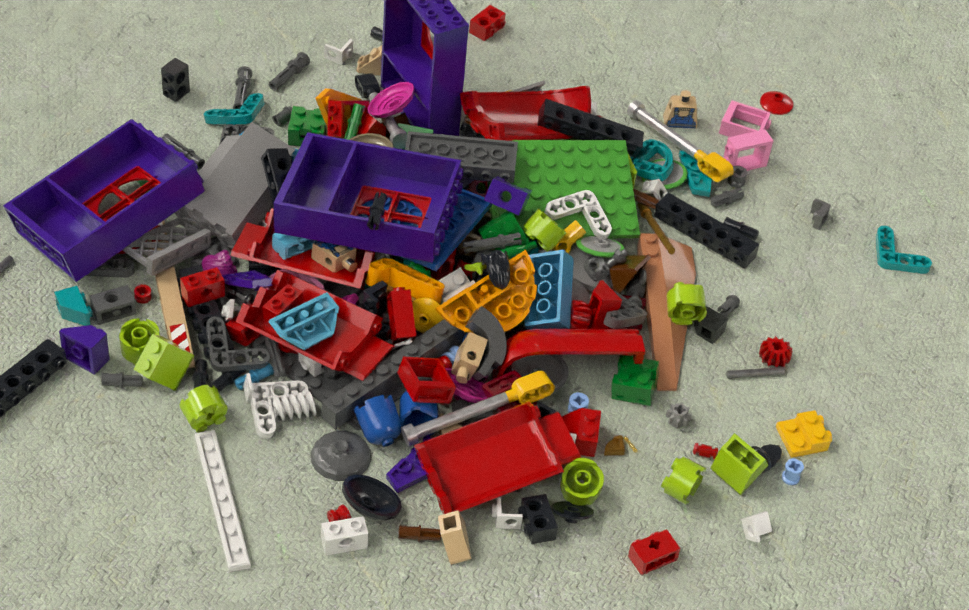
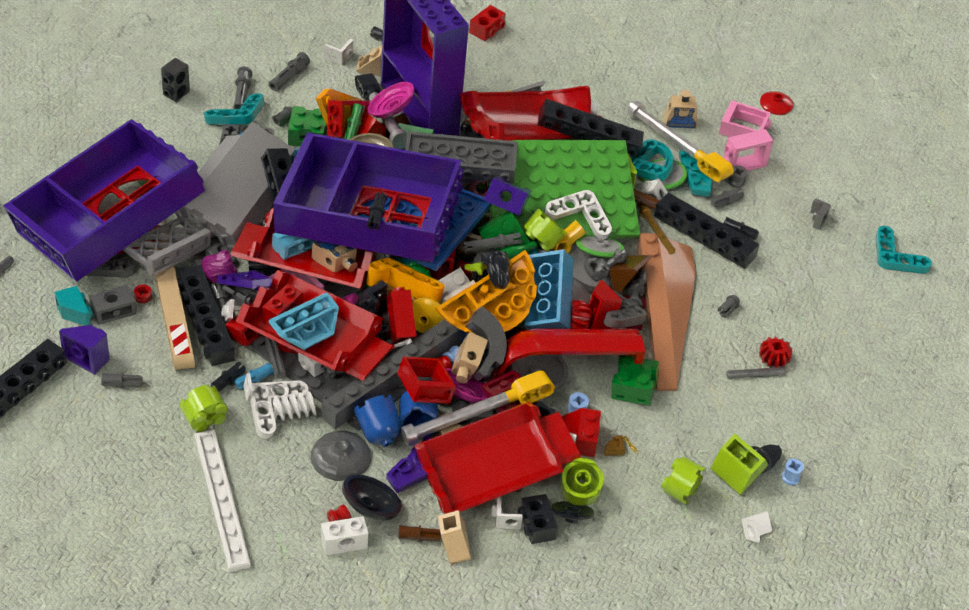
lime brick [119,318,160,365] -> none
lime slope [133,334,195,391] -> none
dark grey pin [162,133,205,170] -> none
red brick [180,267,225,307] -> none
black axle [192,359,209,389] -> none
dark grey beam [206,317,270,372] -> none
red brick [628,529,680,575] -> none
lime brick [666,282,707,325] -> none
light grey gear [666,403,692,428] -> none
pearl dark grey slope [693,305,728,344] -> none
red piece [693,443,718,459] -> none
yellow plate [776,410,832,458] -> none

